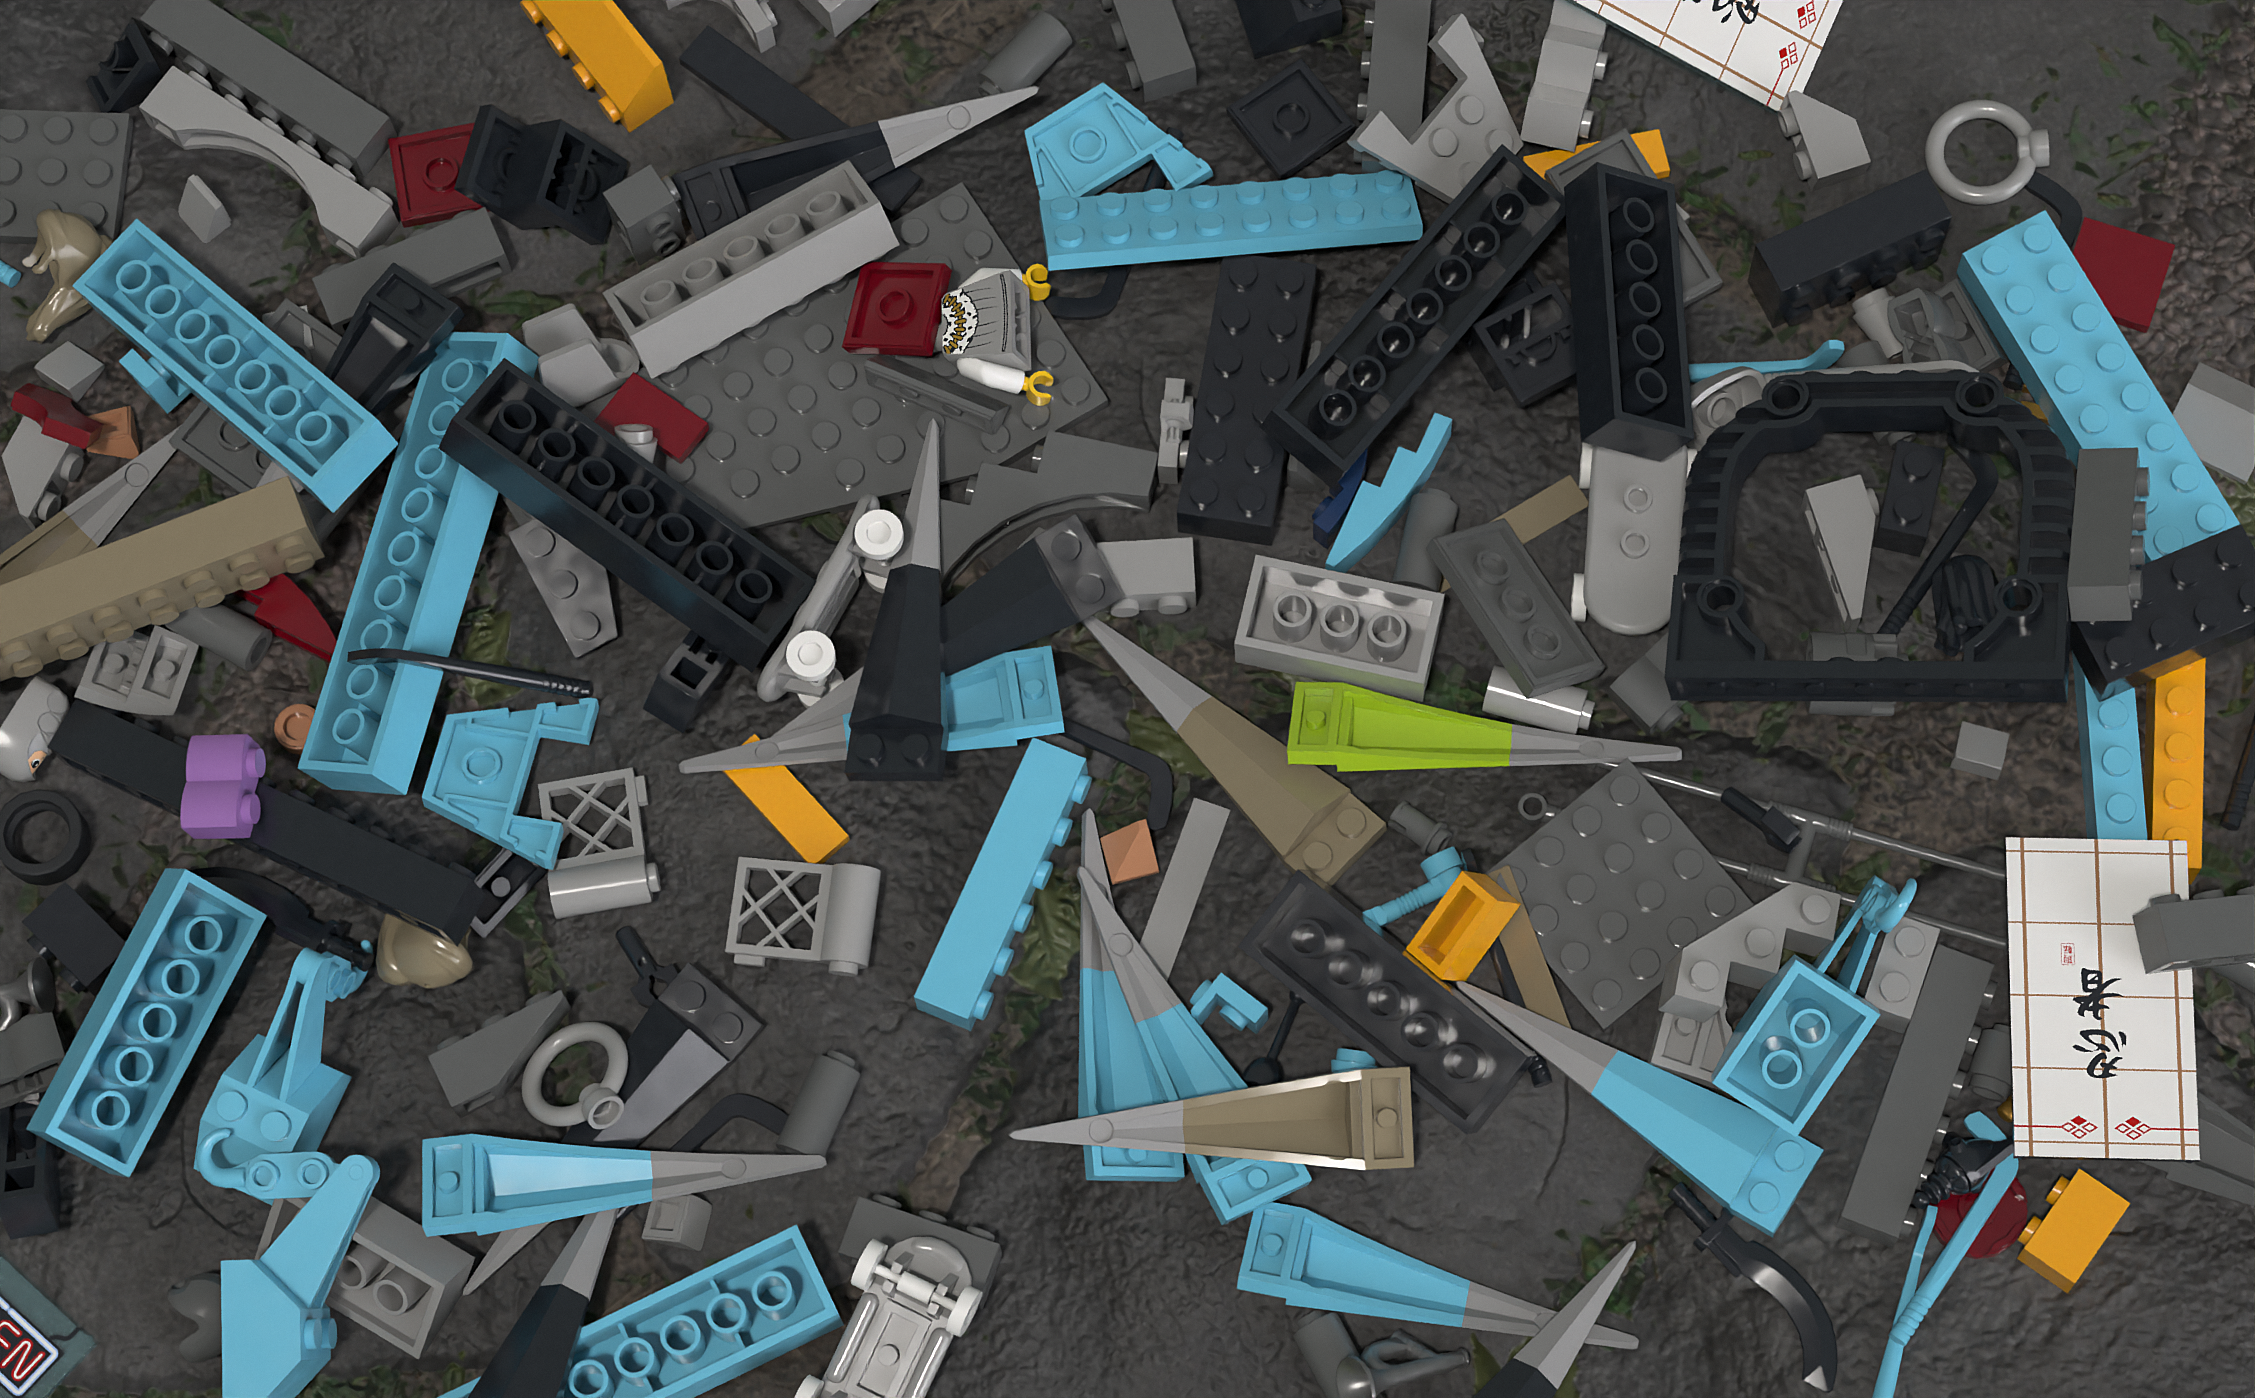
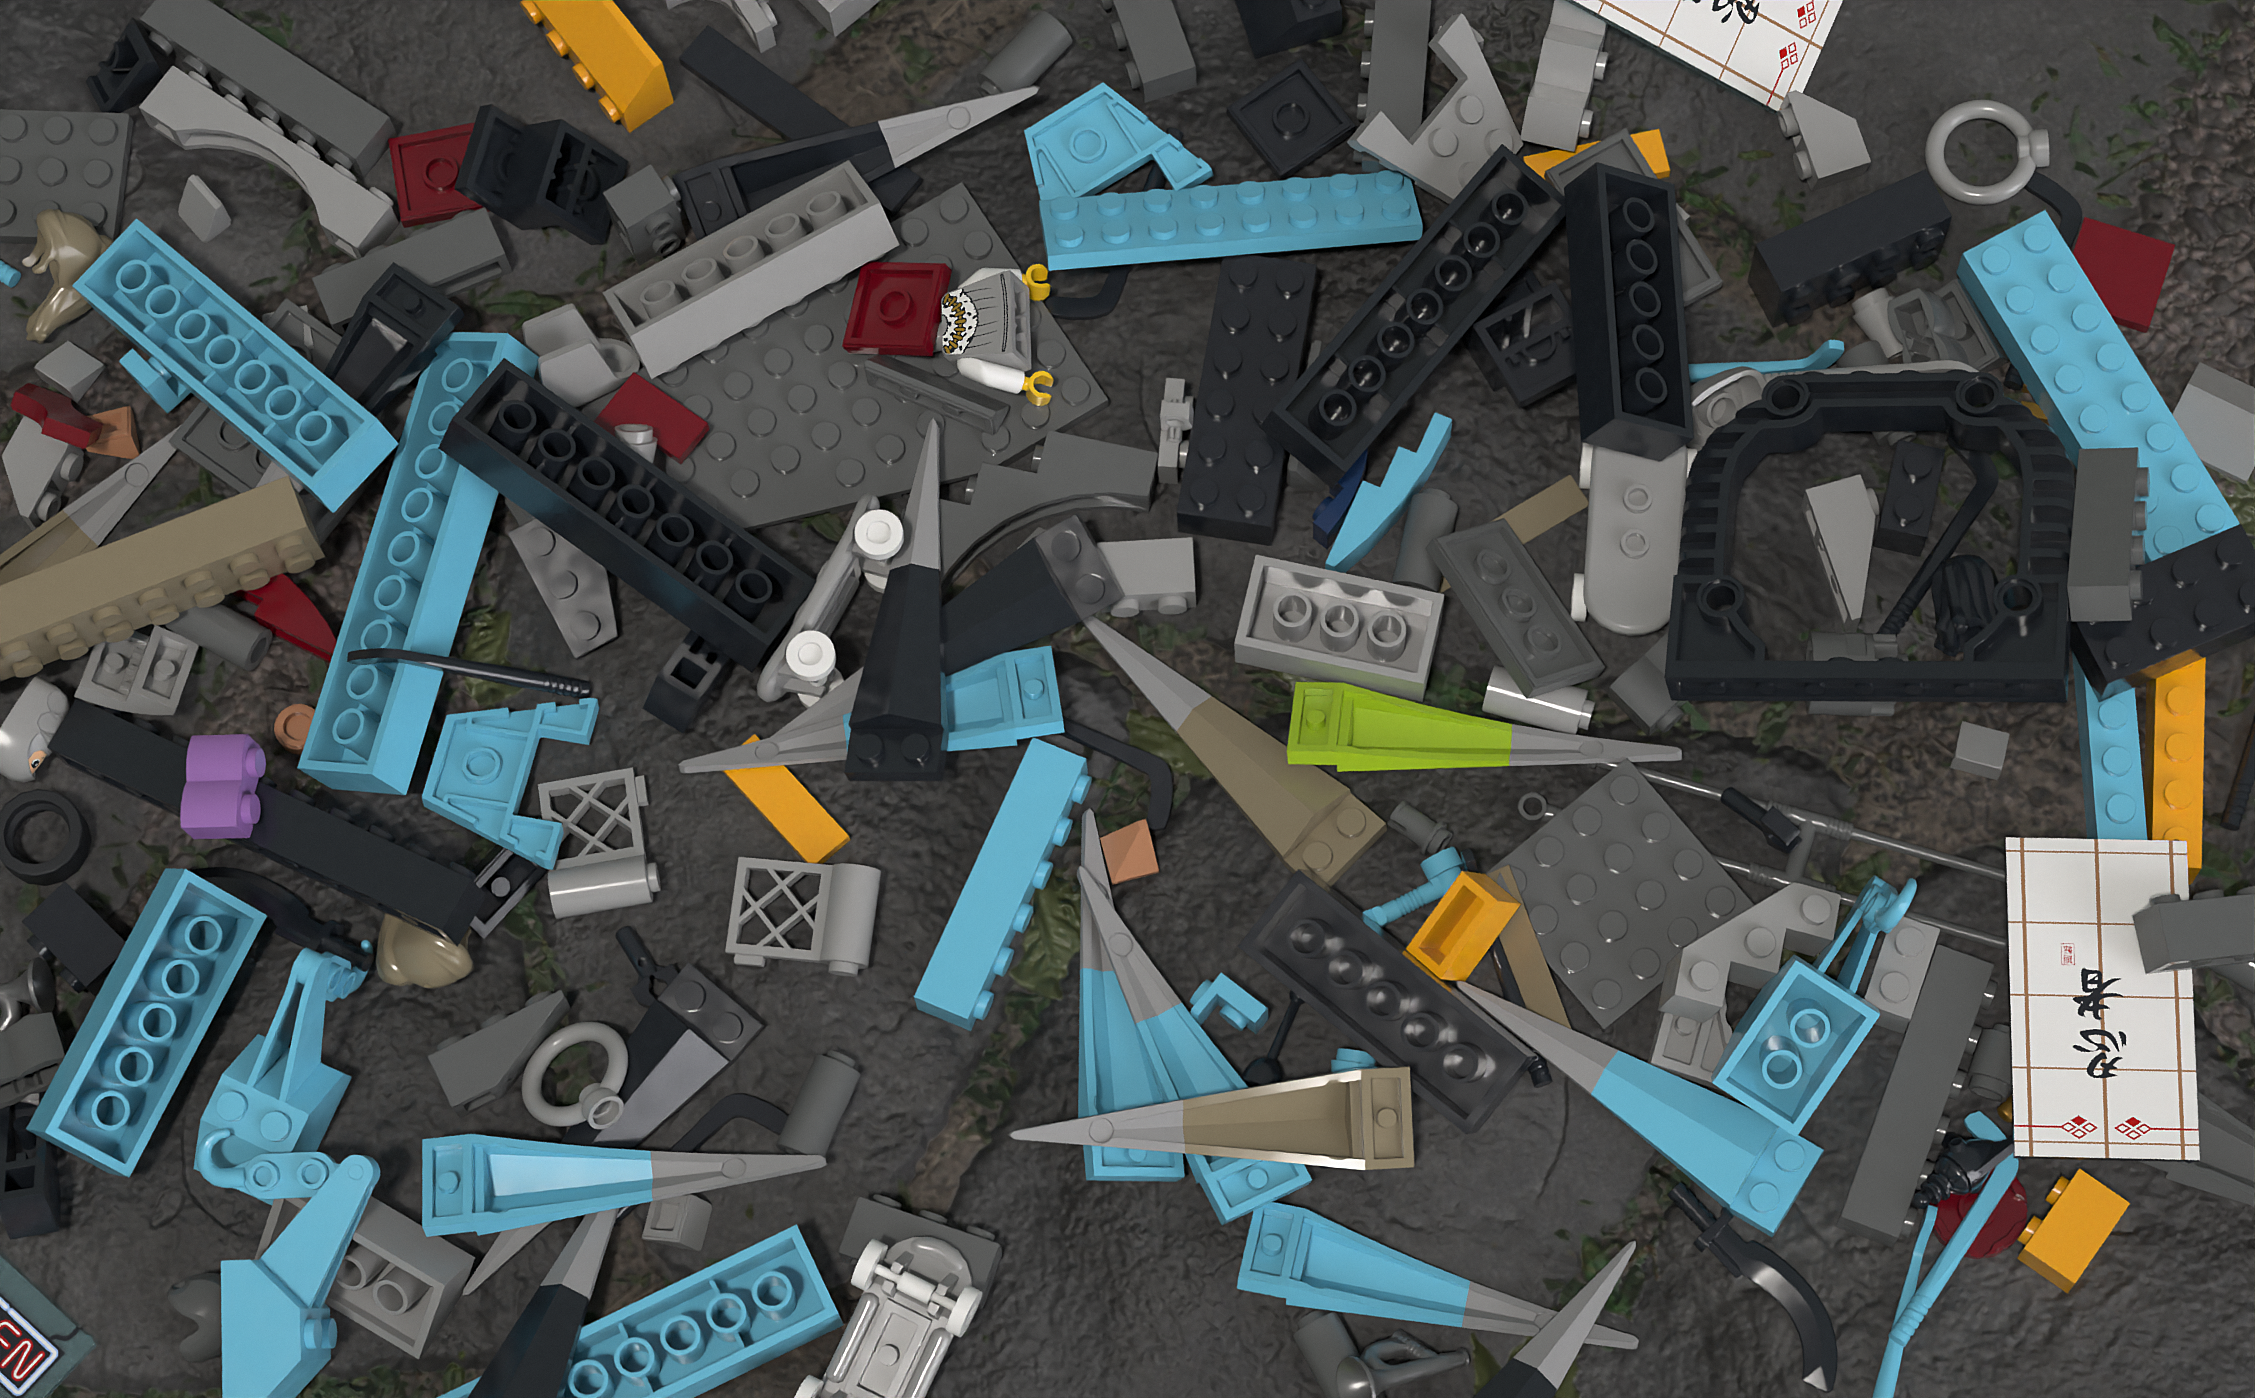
light grey sticker [1140,798,1230,982] -> none

